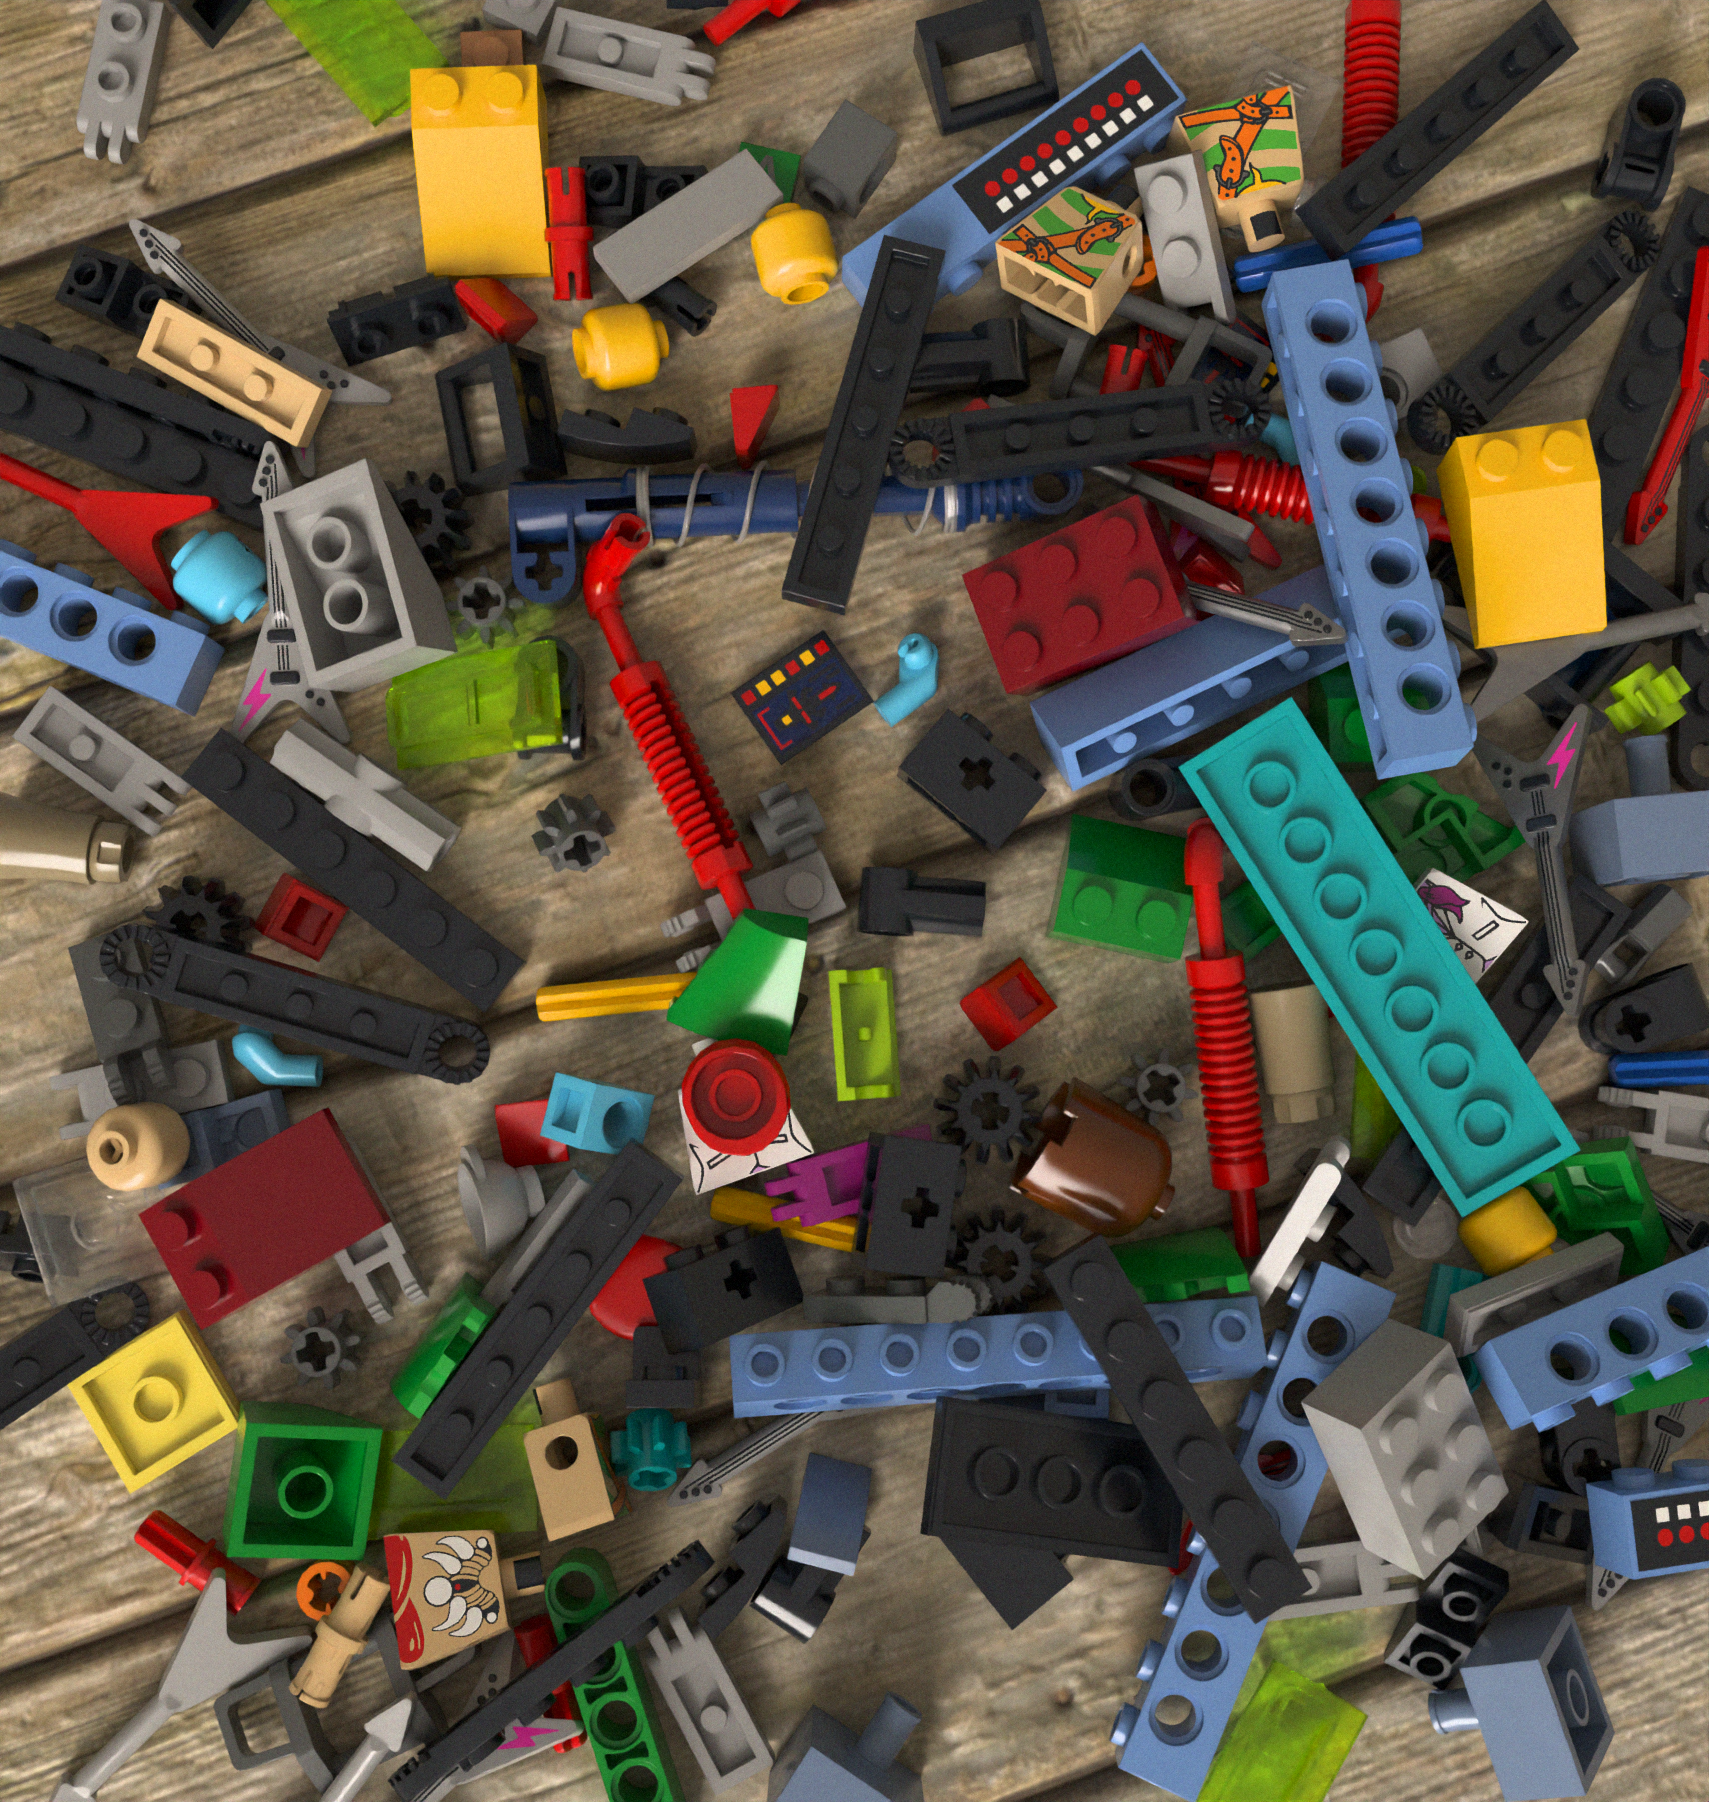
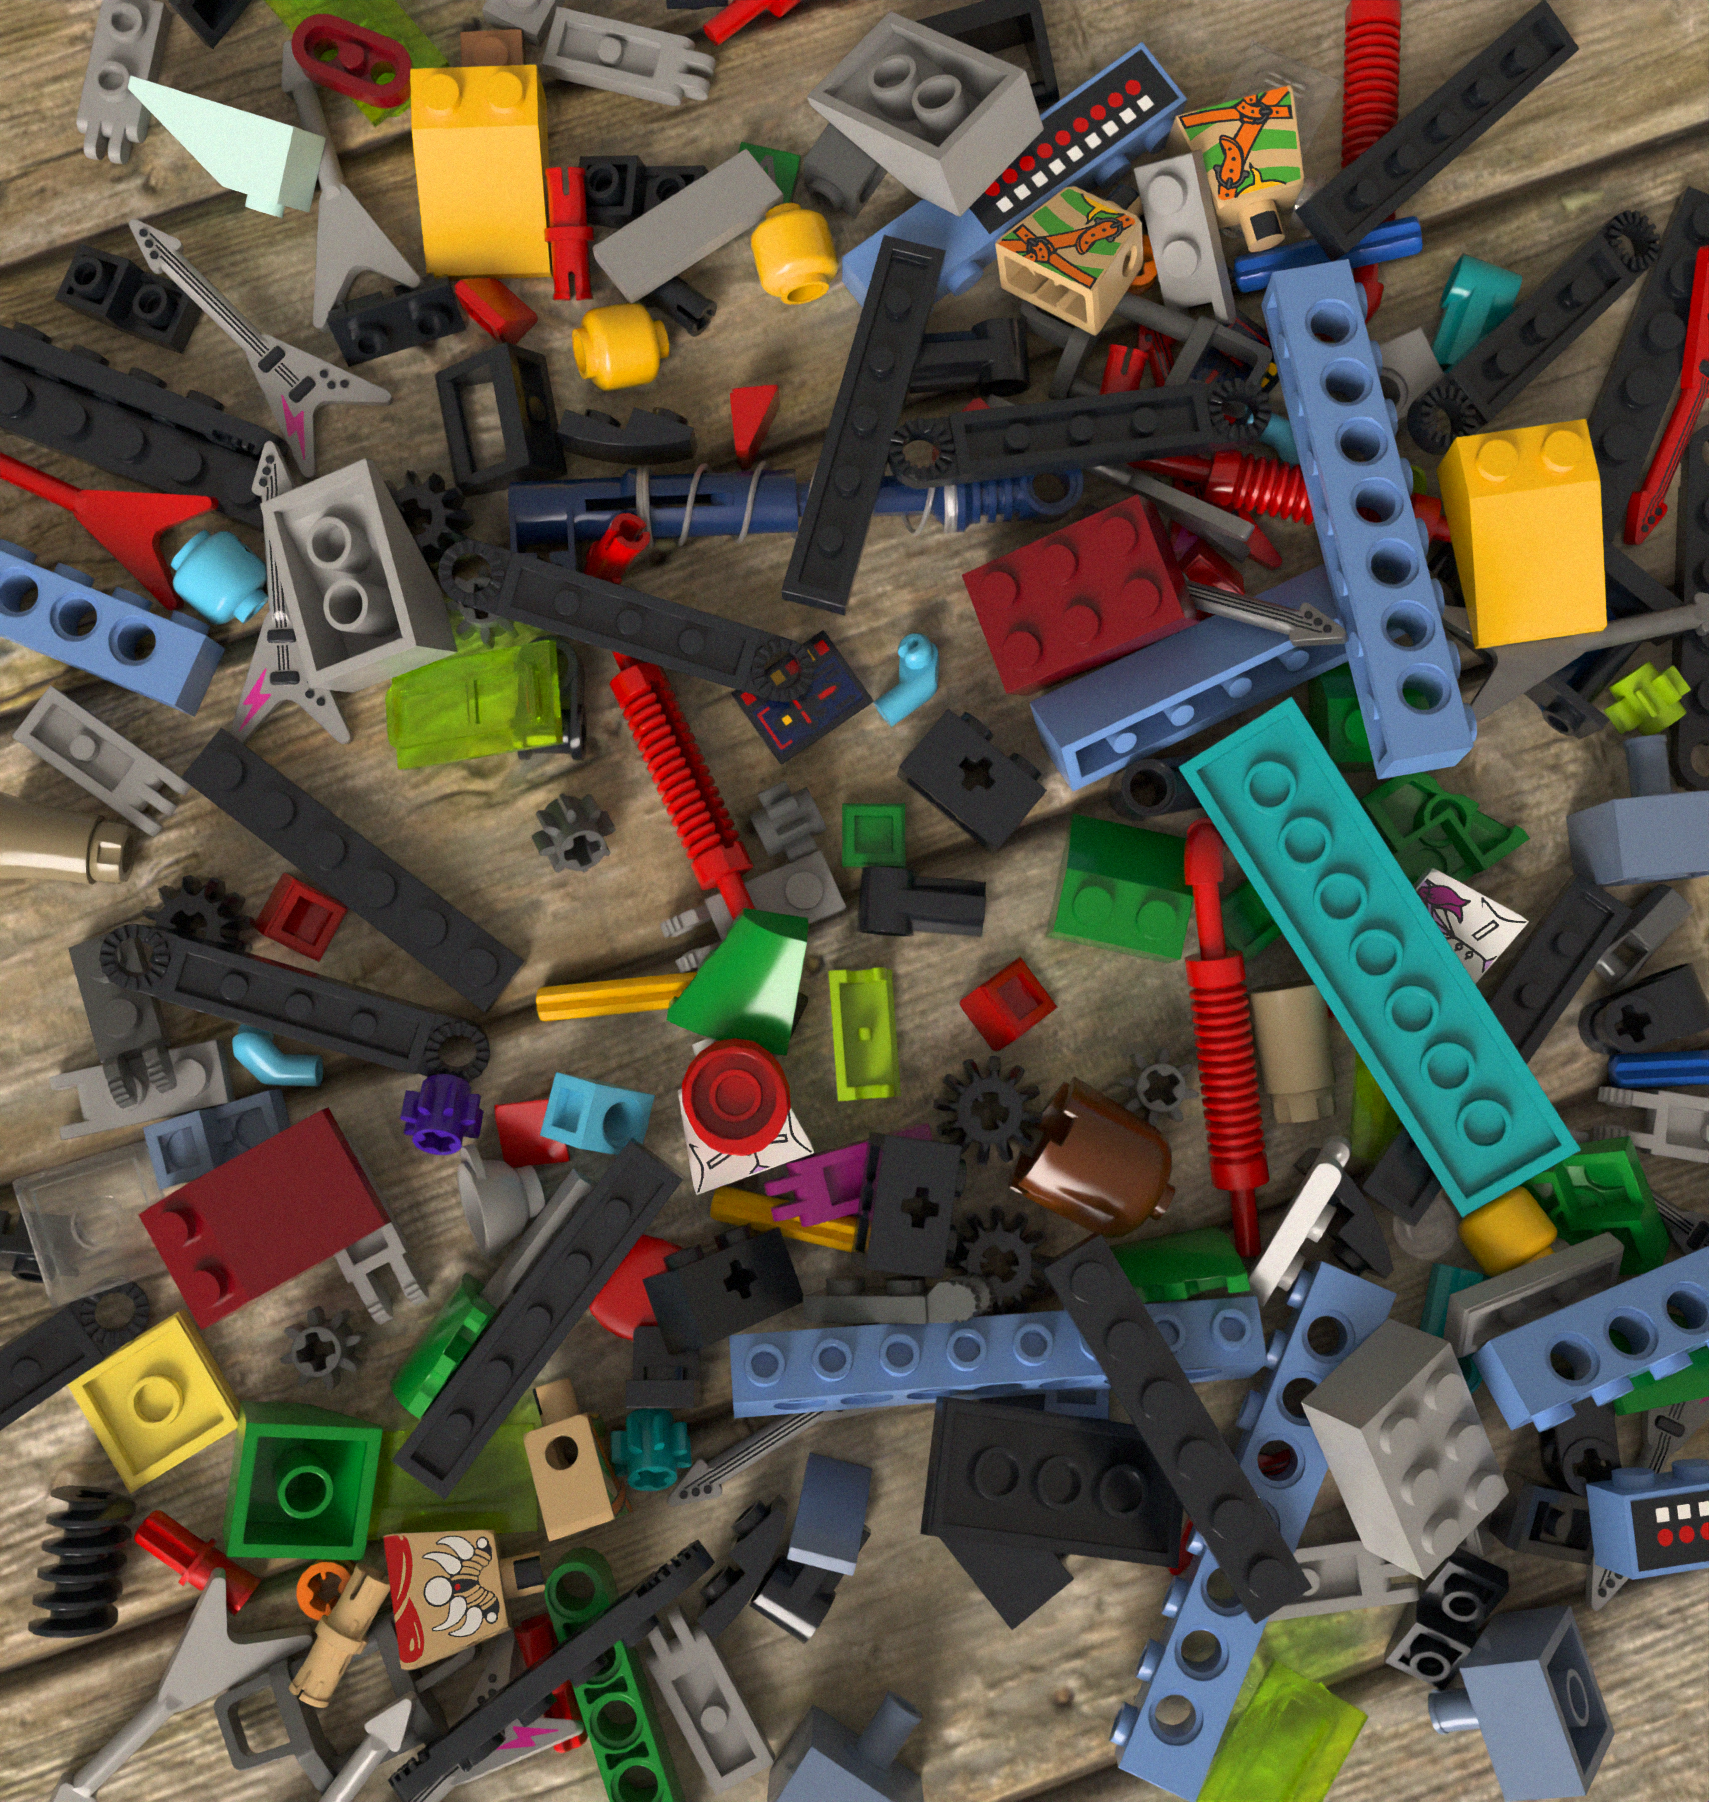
tan head [86,1102,190,1192] -> none
tan plate [136,298,333,448] -> none
light grey piece [270,718,462,872] -> none
flat silver piece [1471,704,1593,1017] -> none
black piece [1590,78,1686,212] -> none
none -> black piece [28,1485,136,1638]
none -> light aqua slope [128,75,326,218]
none -> light grey piece [281,41,426,333]
none -> dark red plate [291,13,415,109]
none -> dark purple gear [400,1074,484,1155]
none -> black plate [438,540,815,702]
none -> light grey slope [807,11,1044,217]
none -> green tile [842,803,906,868]
none -> teal piece [1430,253,1523,372]

